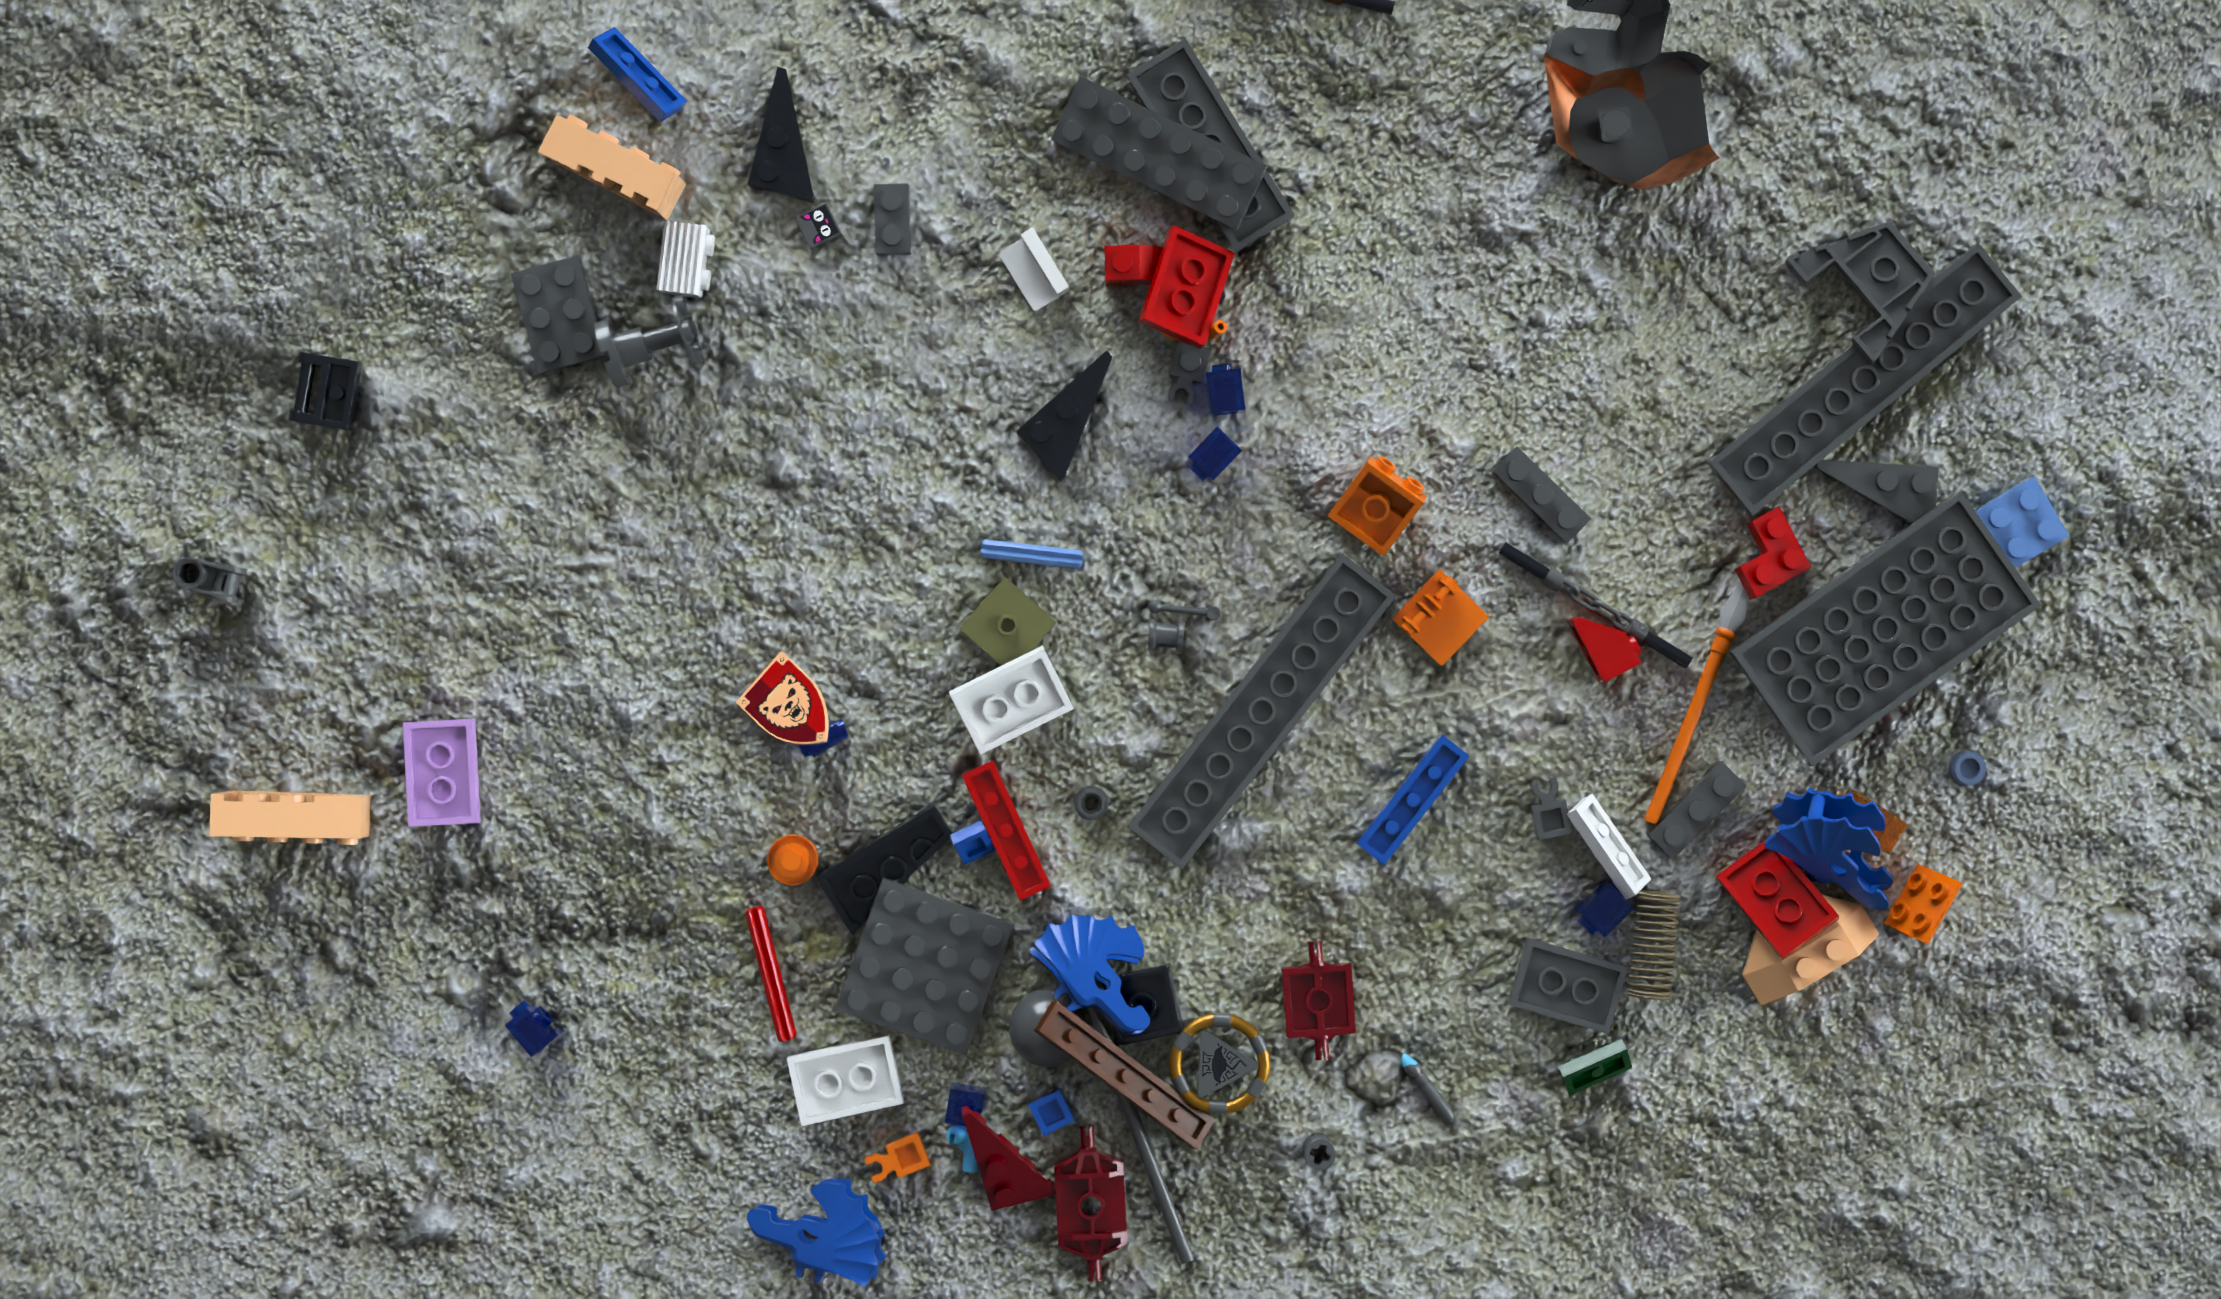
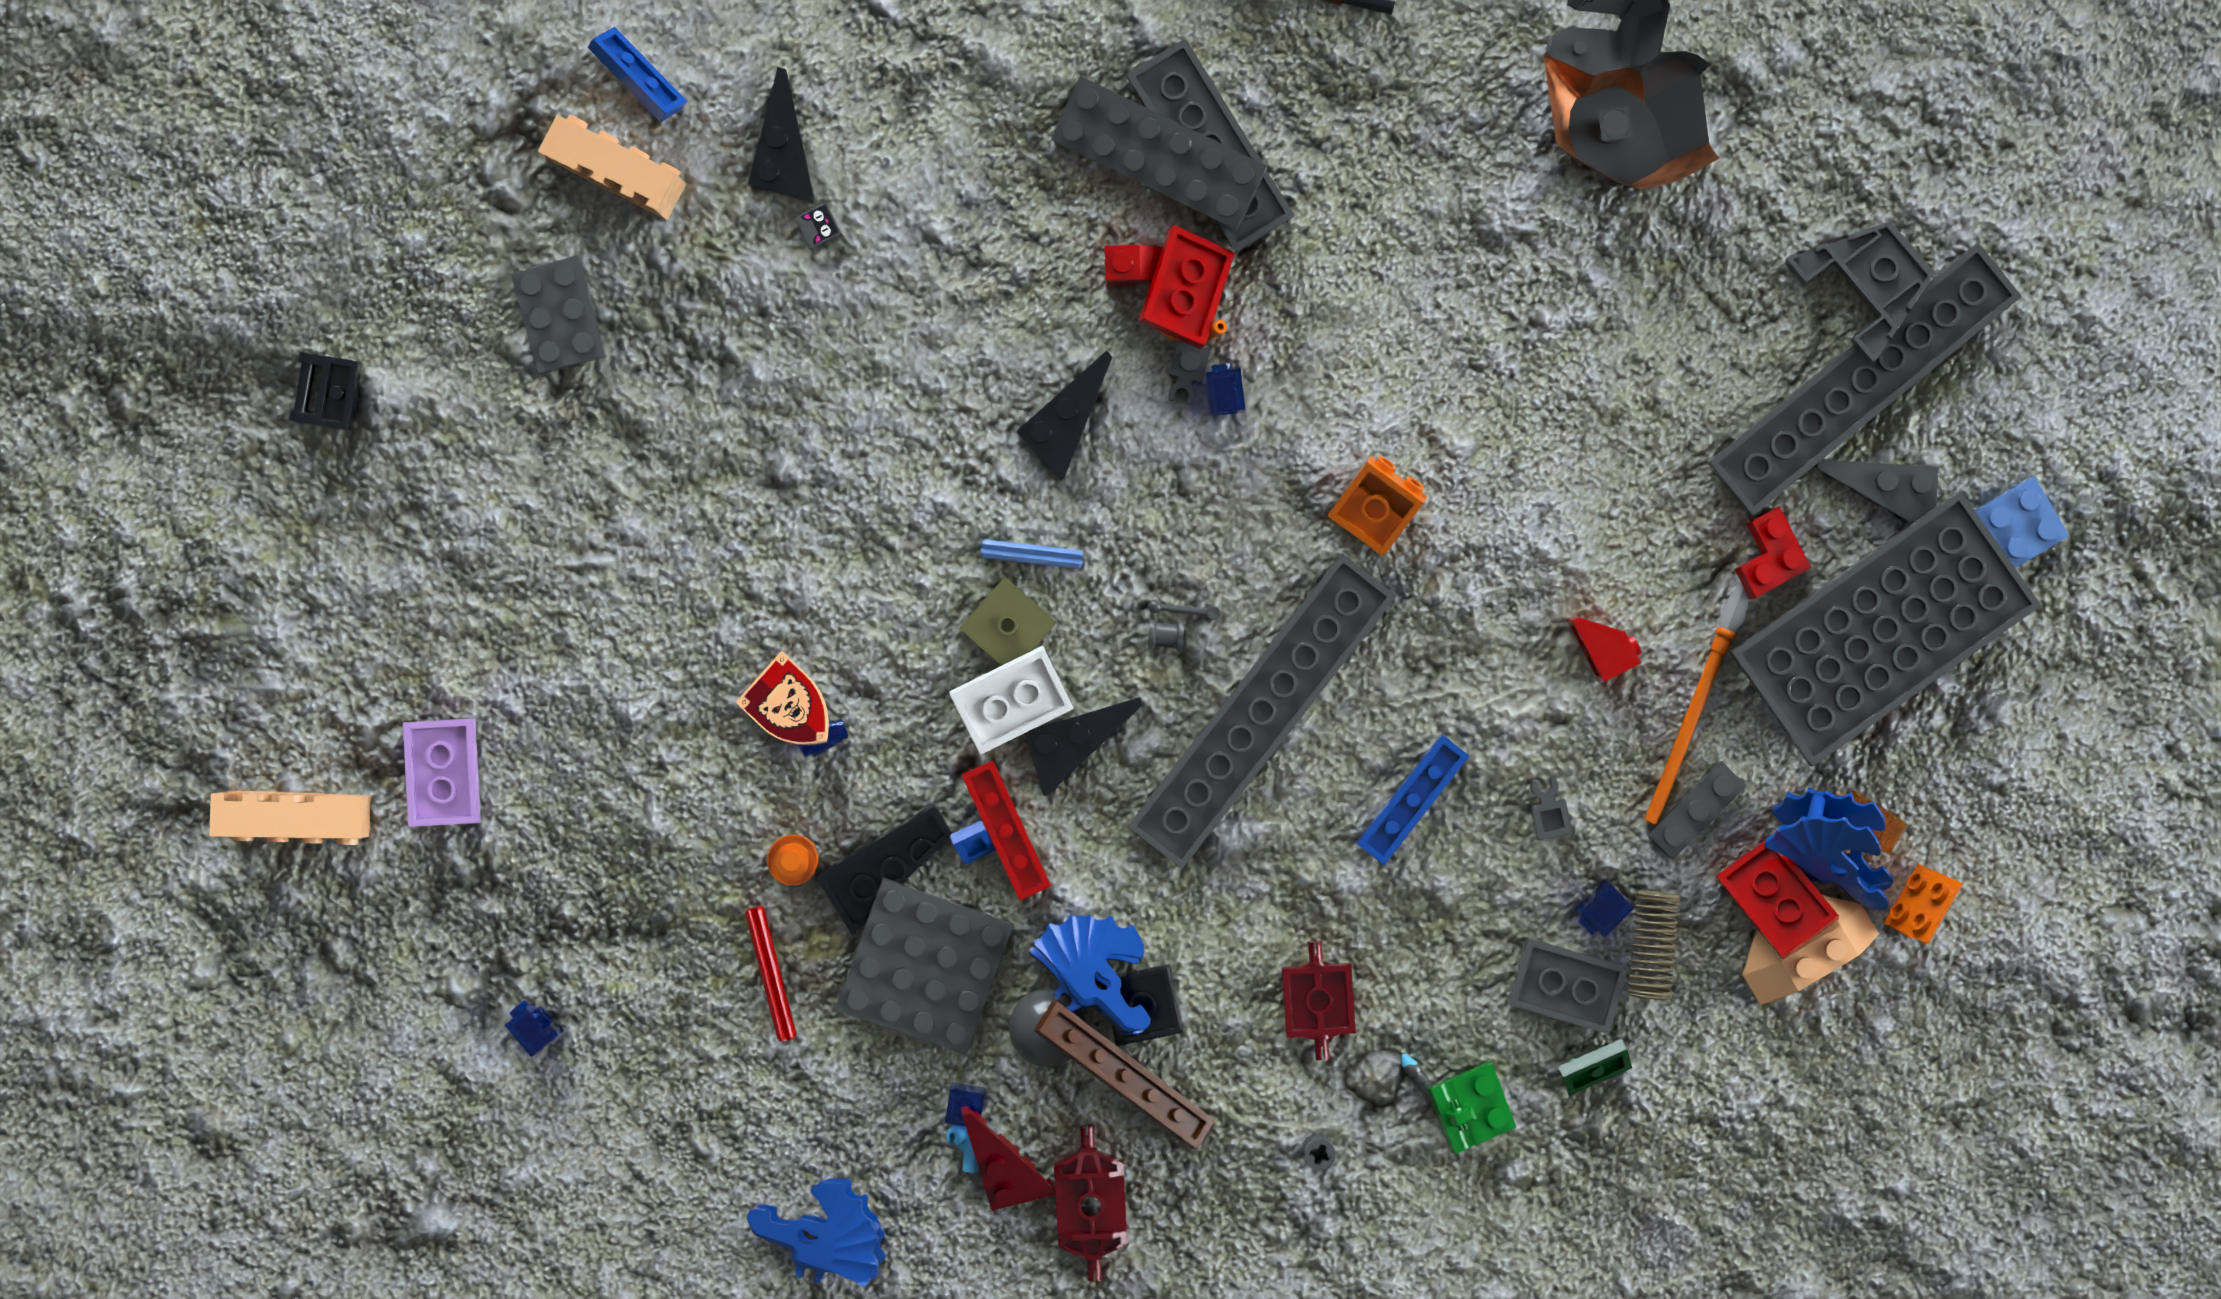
dark grey piece [172,558,247,603] -> none
dark grey piece [594,295,704,388] -> none
white brick [656,221,715,298] -> none
white plate [787,1034,904,1126] -> none
orange plate [864,1131,931,1183] -> none
dark grey plate [874,183,911,255] -> none
white panel [999,227,1070,312] -> none
blue plate [1028,1088,1075,1136] -> none
dark grey plate [1074,786,1109,820] -> none
dark grey piece [1088,1008,1194,1264] -> none
piece [1169,1013,1270,1115] -> none
clear blue brick [1187,426,1242,482] -> none
orange hinge [1392,569,1489,667] -> none
dark grey plate [1491,446,1592,544] -> none
piece [1498,542,1693,669] -> none
white plate [1567,794,1651,900] -> none
sand blue tile [1948,751,1986,786] -> none
none -> black wing [1025,697,1143,796]
none -> green hinge [1426,1062,1517,1154]

